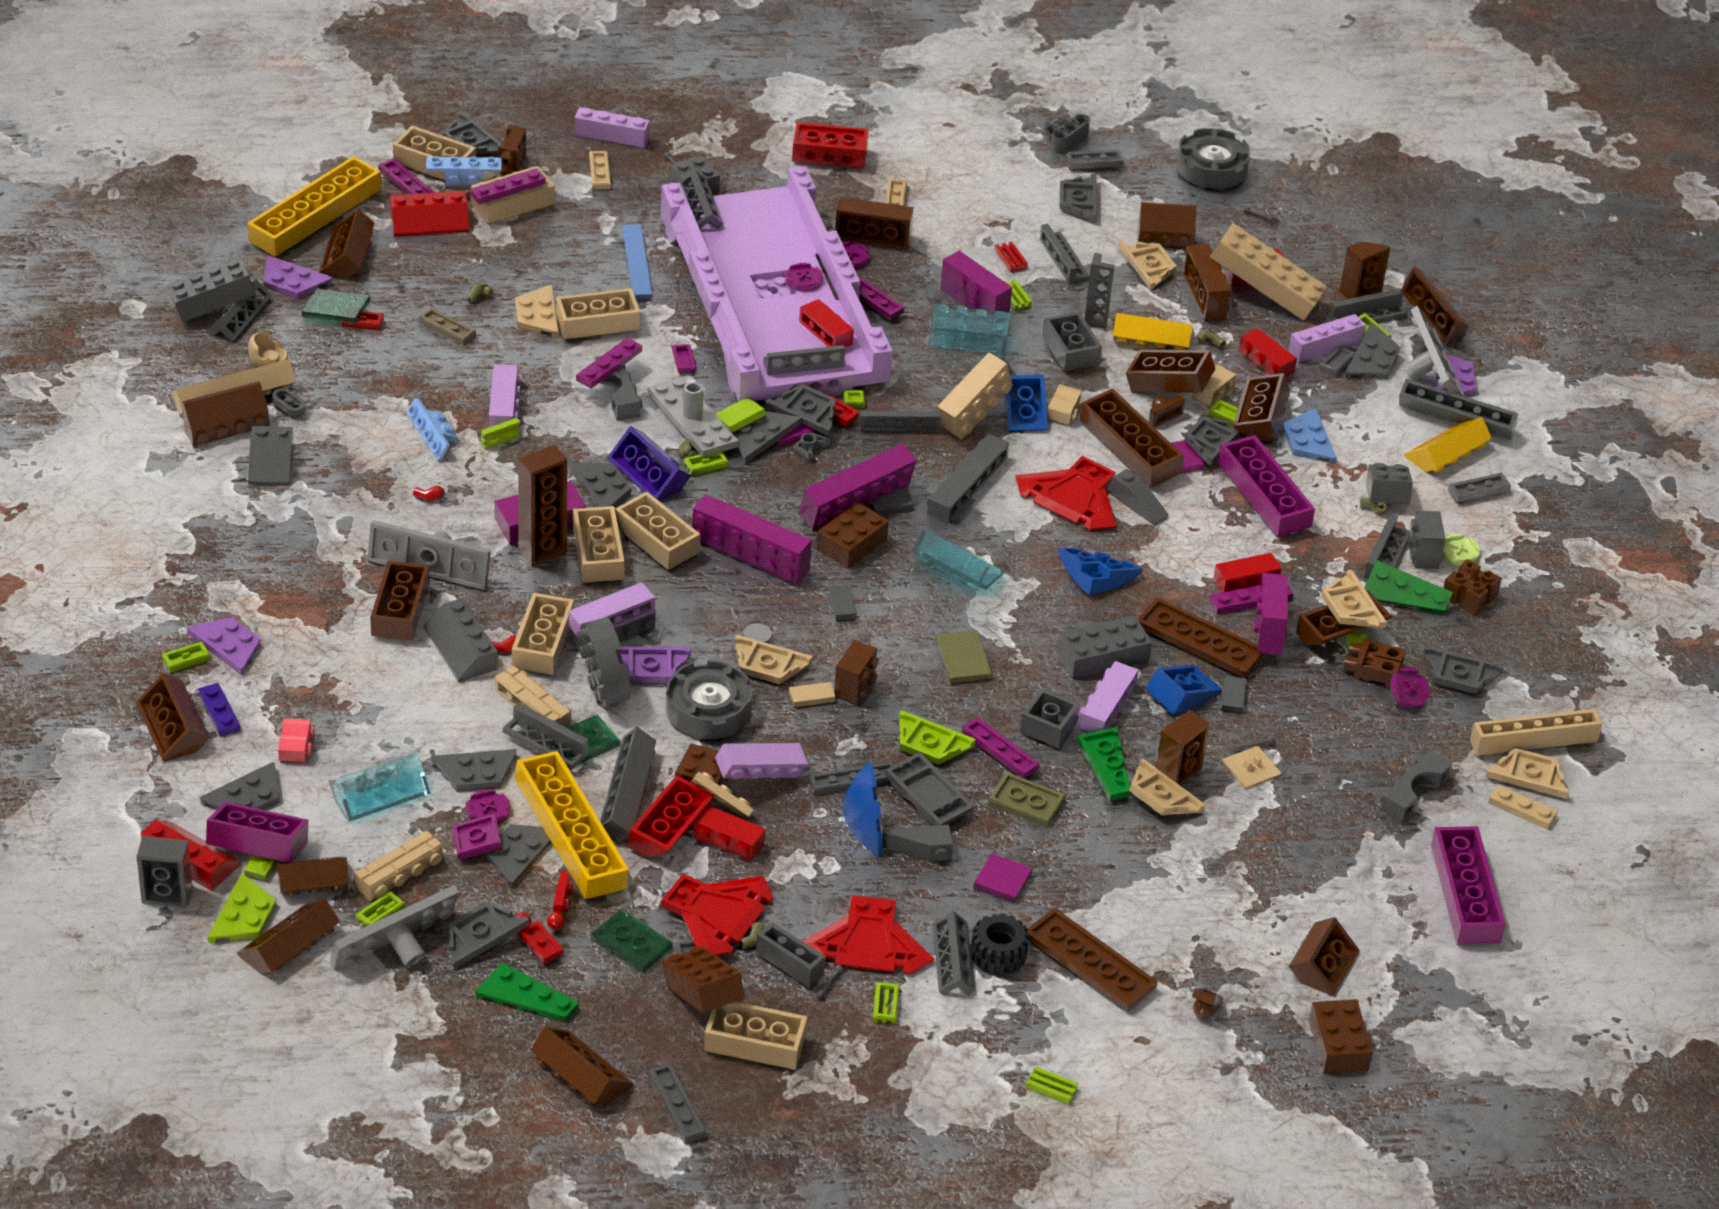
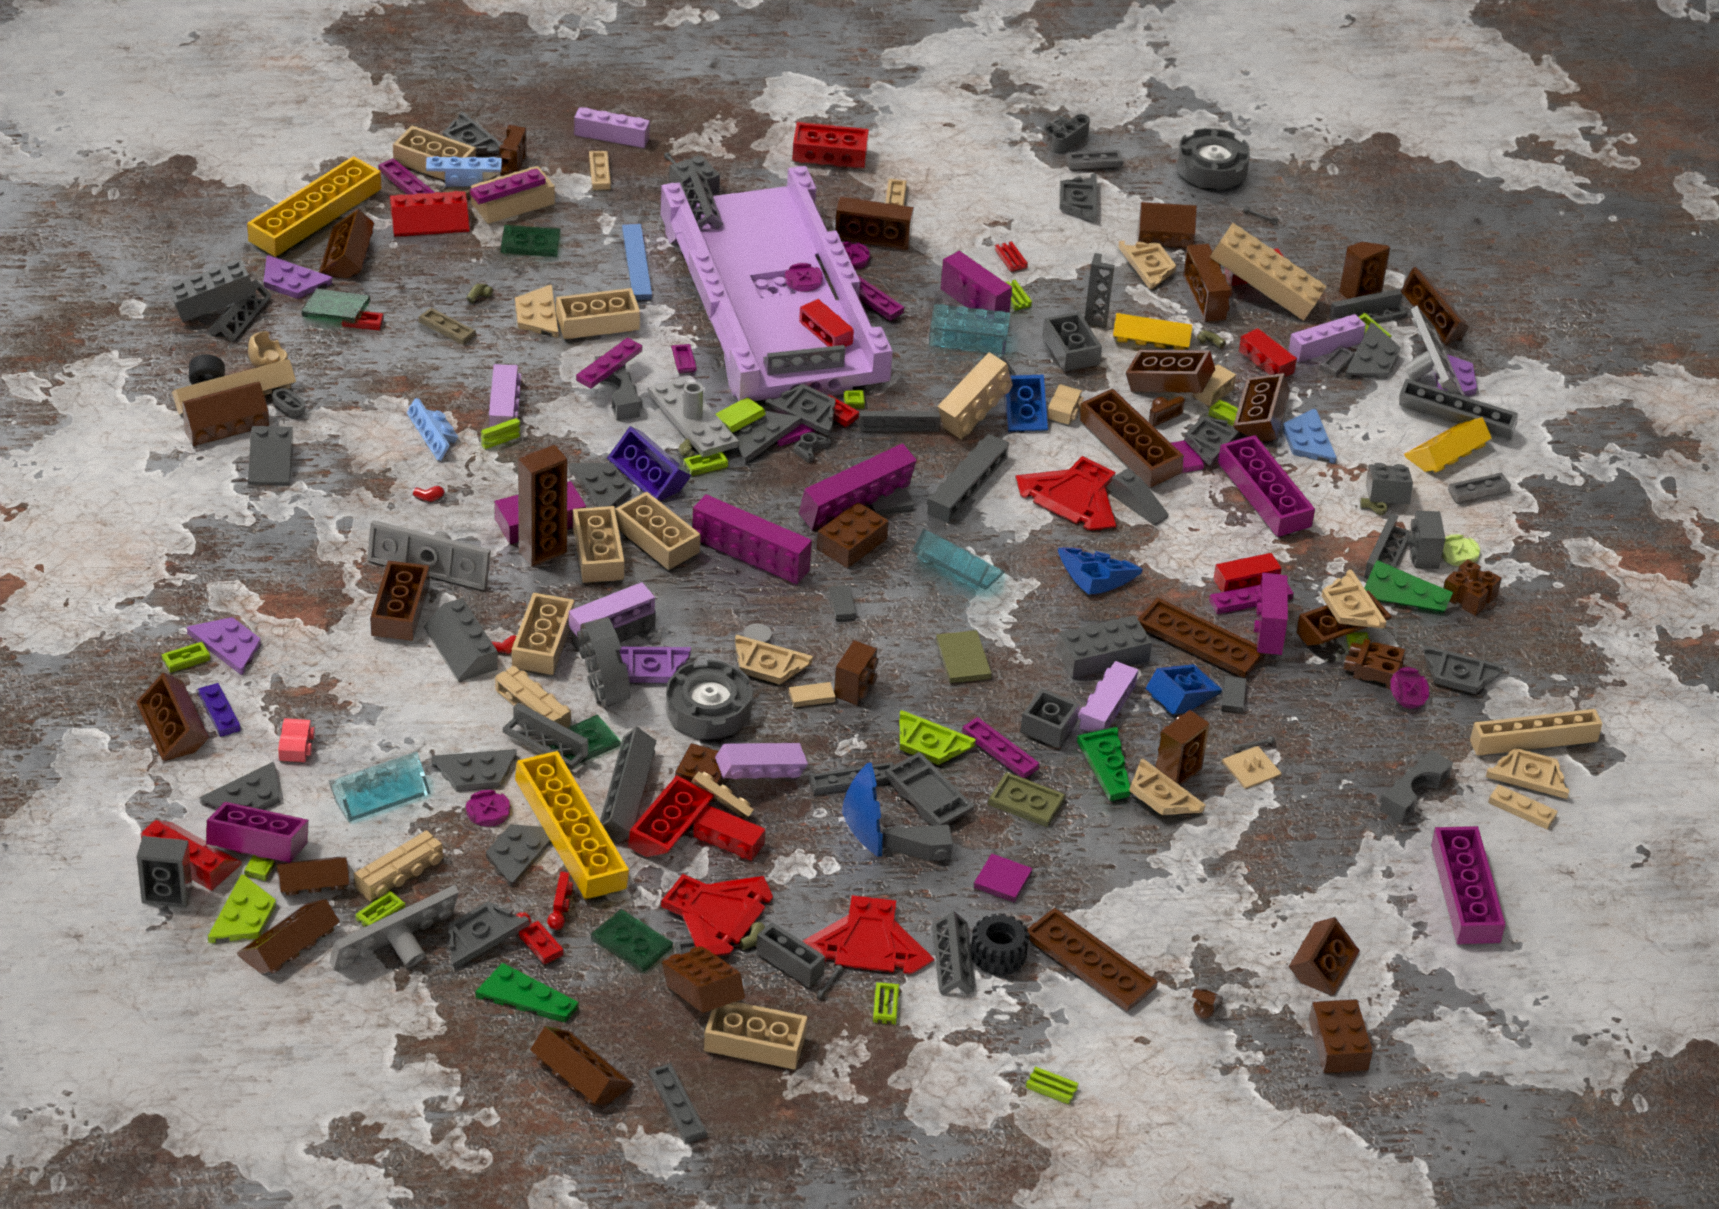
magenta tile [452,814,502,861] -> none
dark grey fence [1040,224,1090,284] -> none
none -> black tyre [189,354,225,385]
none -> clear green tile [500,225,561,257]

